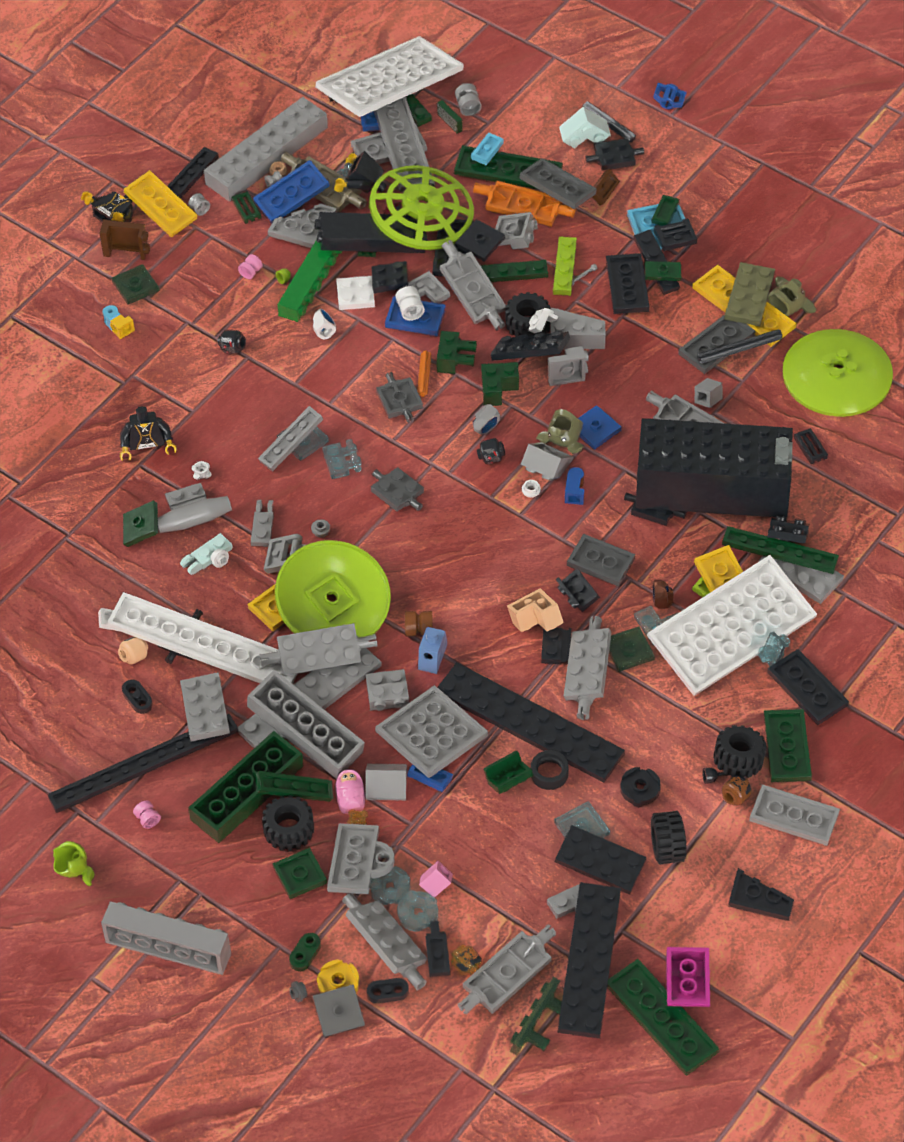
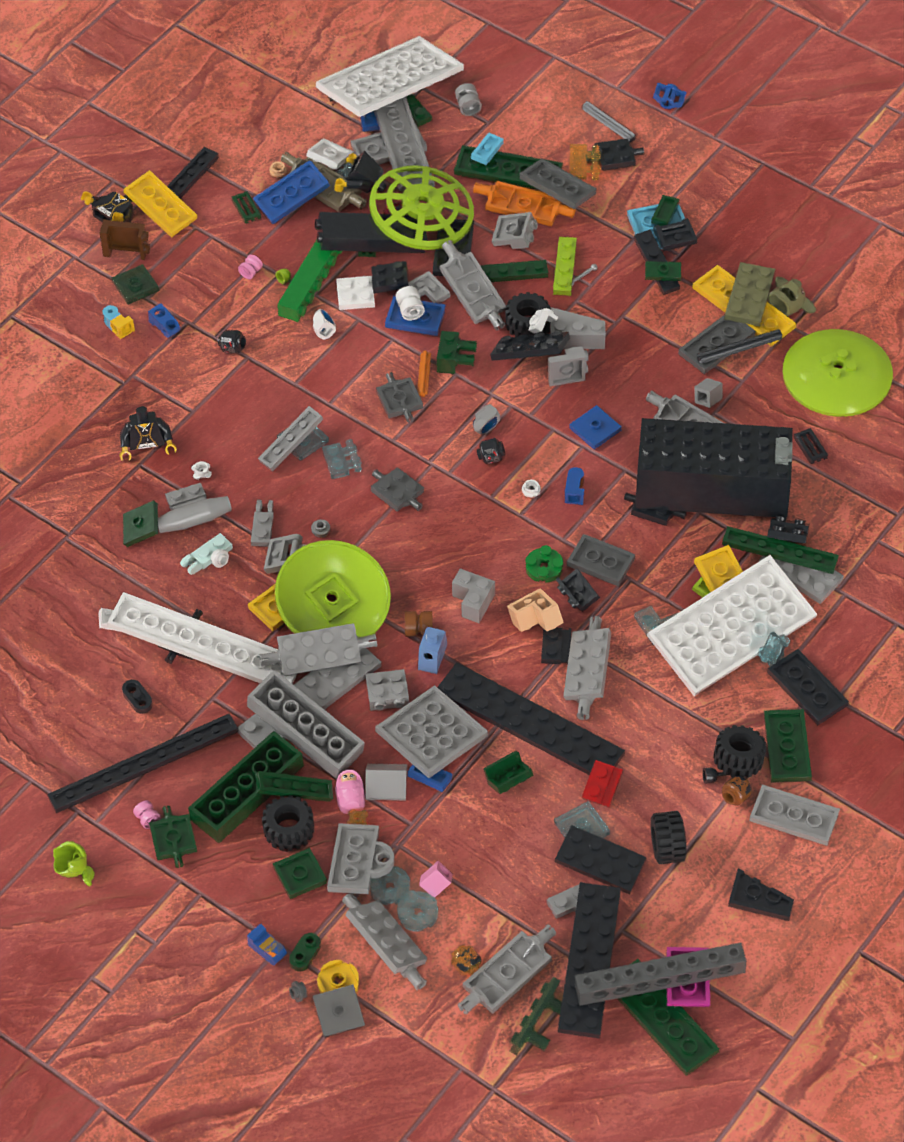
light grey brick [101,901,231,975] -> none
light nougat head [118,636,148,664] -> none
light grey plate [180,672,230,742] -> none
light grey wheel [188,193,211,215] -> none
light grey brick [204,97,328,202] -> none
light grey wheel [264,171,282,188] -> none
light grey plate [268,204,337,248] -> none
black plate [367,978,409,1003] -> none
black hinge [425,921,450,977] -> none
dark green tile [437,100,462,134] -> none
black plate [456,219,505,262] -> none
dark green brick [481,362,519,406] -> none
light grey slope [521,442,574,481] -> none
black tyre [531,750,569,790] -> none
olive piece [536,409,584,454] -> none
light aqua brick [559,107,611,148] -> none
reddish brown plate [593,169,620,206] -> none
black plate [606,253,649,314] -> none
clear green plate [609,626,655,672] -> none
black plate [620,767,660,807] -> none
copper rock [653,580,674,609] -> none
none -> blue leg [148,303,181,338]
none -> dark green plate [149,806,197,868]
none -> blue leg [247,923,287,965]
none -> white plate [306,138,353,170]
none -> light grey brick [452,569,495,623]
none -> green plate [525,545,563,583]
none -> clear yellow plate [569,144,601,180]
none -> dark grey brick [575,942,747,1006]
none -> red plate [582,760,623,808]

